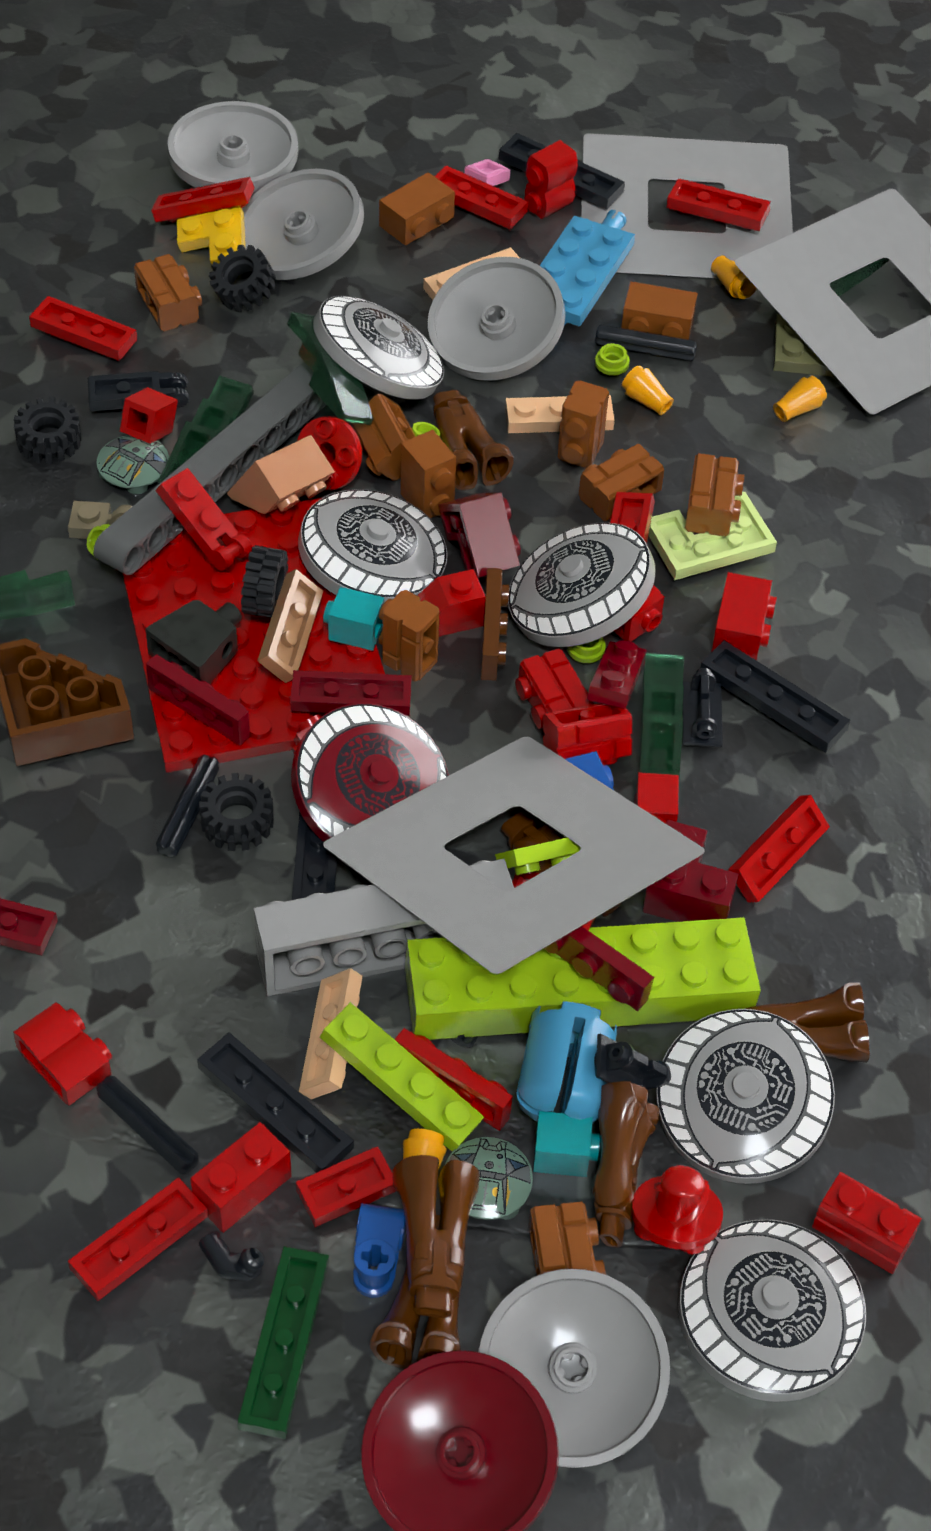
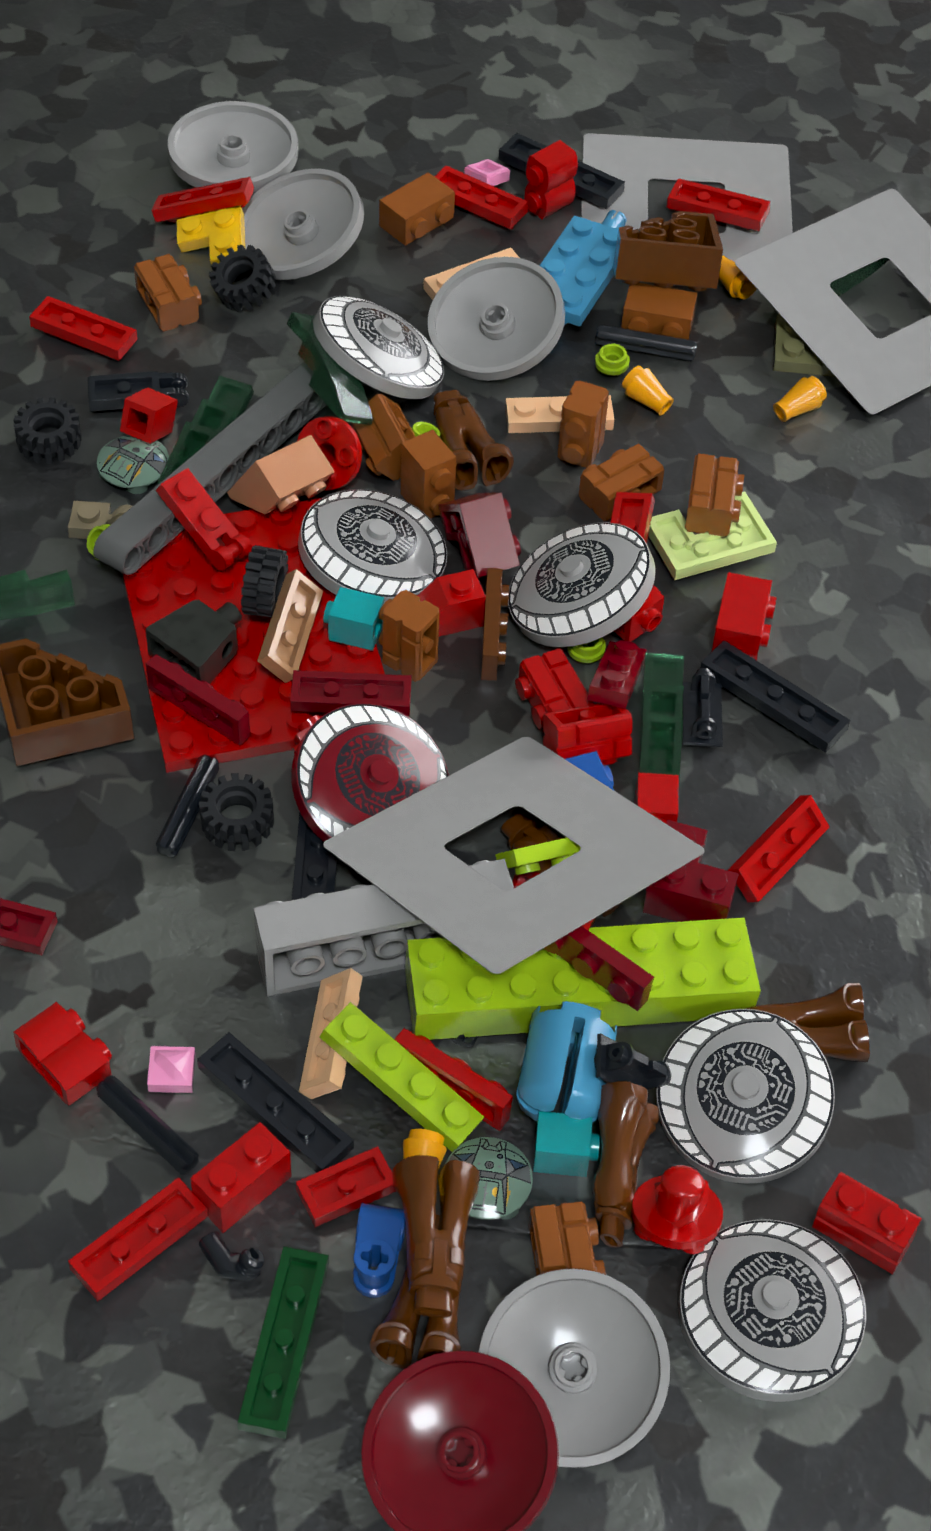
none -> bright pink tile [147,1046,196,1093]
none -> reddish brown brick [613,211,723,291]

